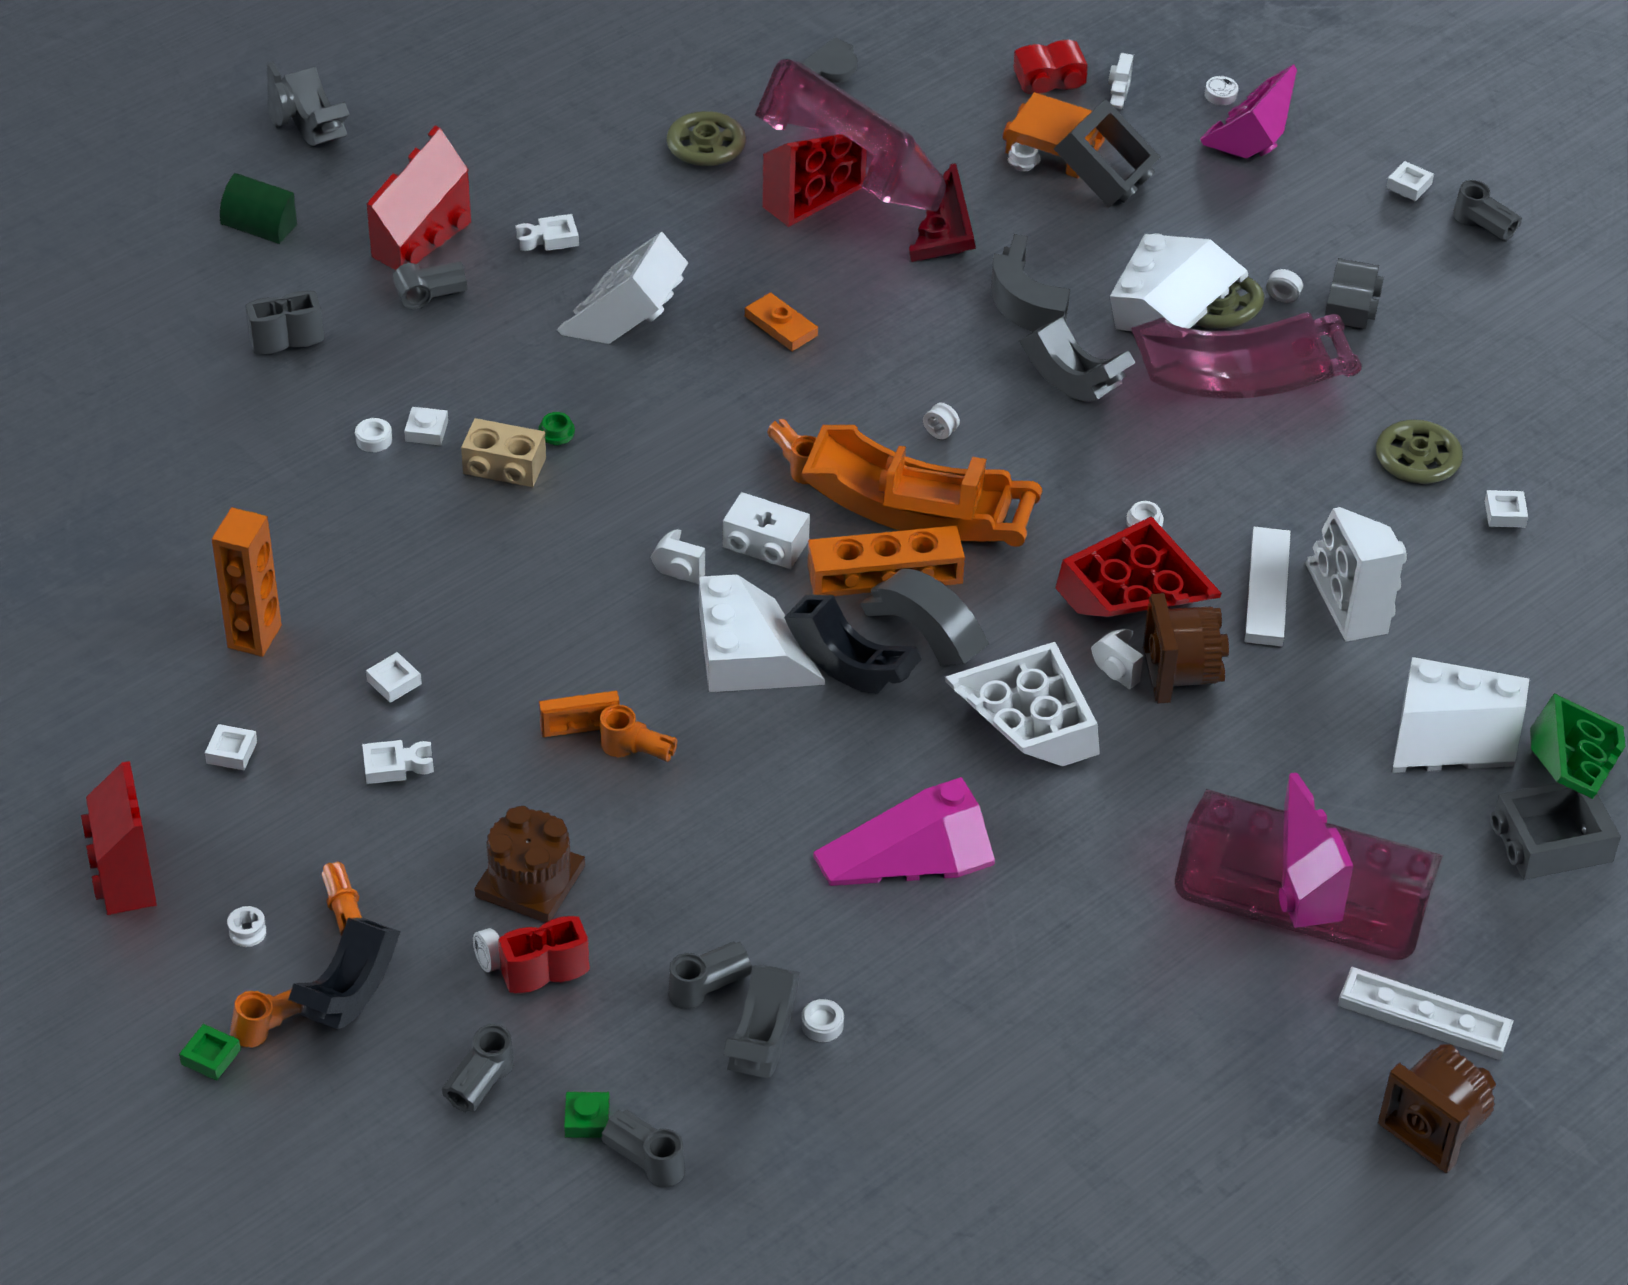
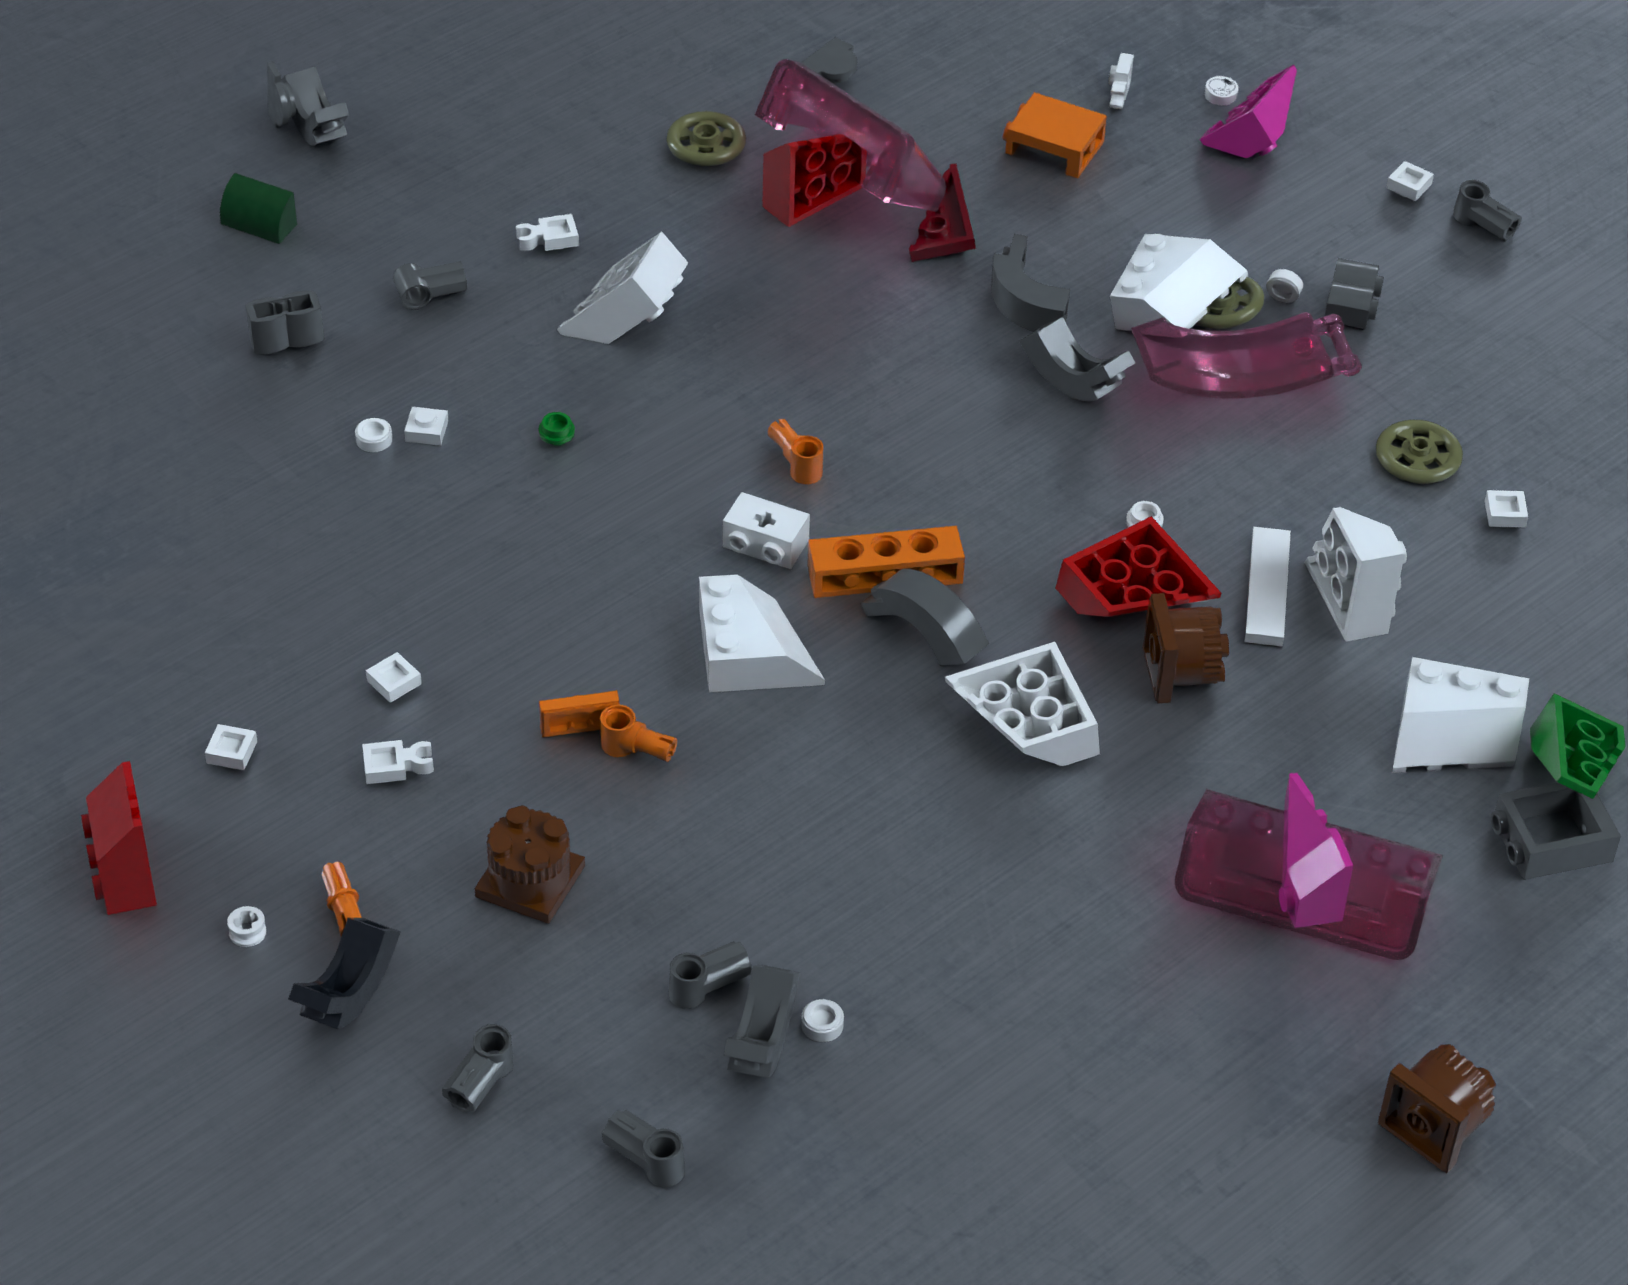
green plate [179,1024,241,1081] -> none
orange brick [212,507,282,657] -> none
orange pin [230,988,302,1048] -> none
wedge [366,125,471,270] -> none
tan brick [461,418,546,487] -> none
white tile [473,928,500,972] -> none
red brick [498,916,590,993] -> none
green plate [564,1092,610,1138] -> none
white plate [650,529,705,584] -> none
orange plate [745,292,818,351] -> none
black arch [784,595,922,694] -> none
orange windscreen [801,425,1043,547] -> none
dark pink wedge [813,777,995,886] -> none
orange panel [879,446,987,521] -> none
white bush [923,402,960,440] -> none
white plate [1008,142,1041,171] -> none
red brick [1014,40,1088,94] -> none
dark grey window [1054,99,1161,207] -> none
white plate [1091,629,1144,690] -> none
white tile [1338,966,1514,1060] -> none

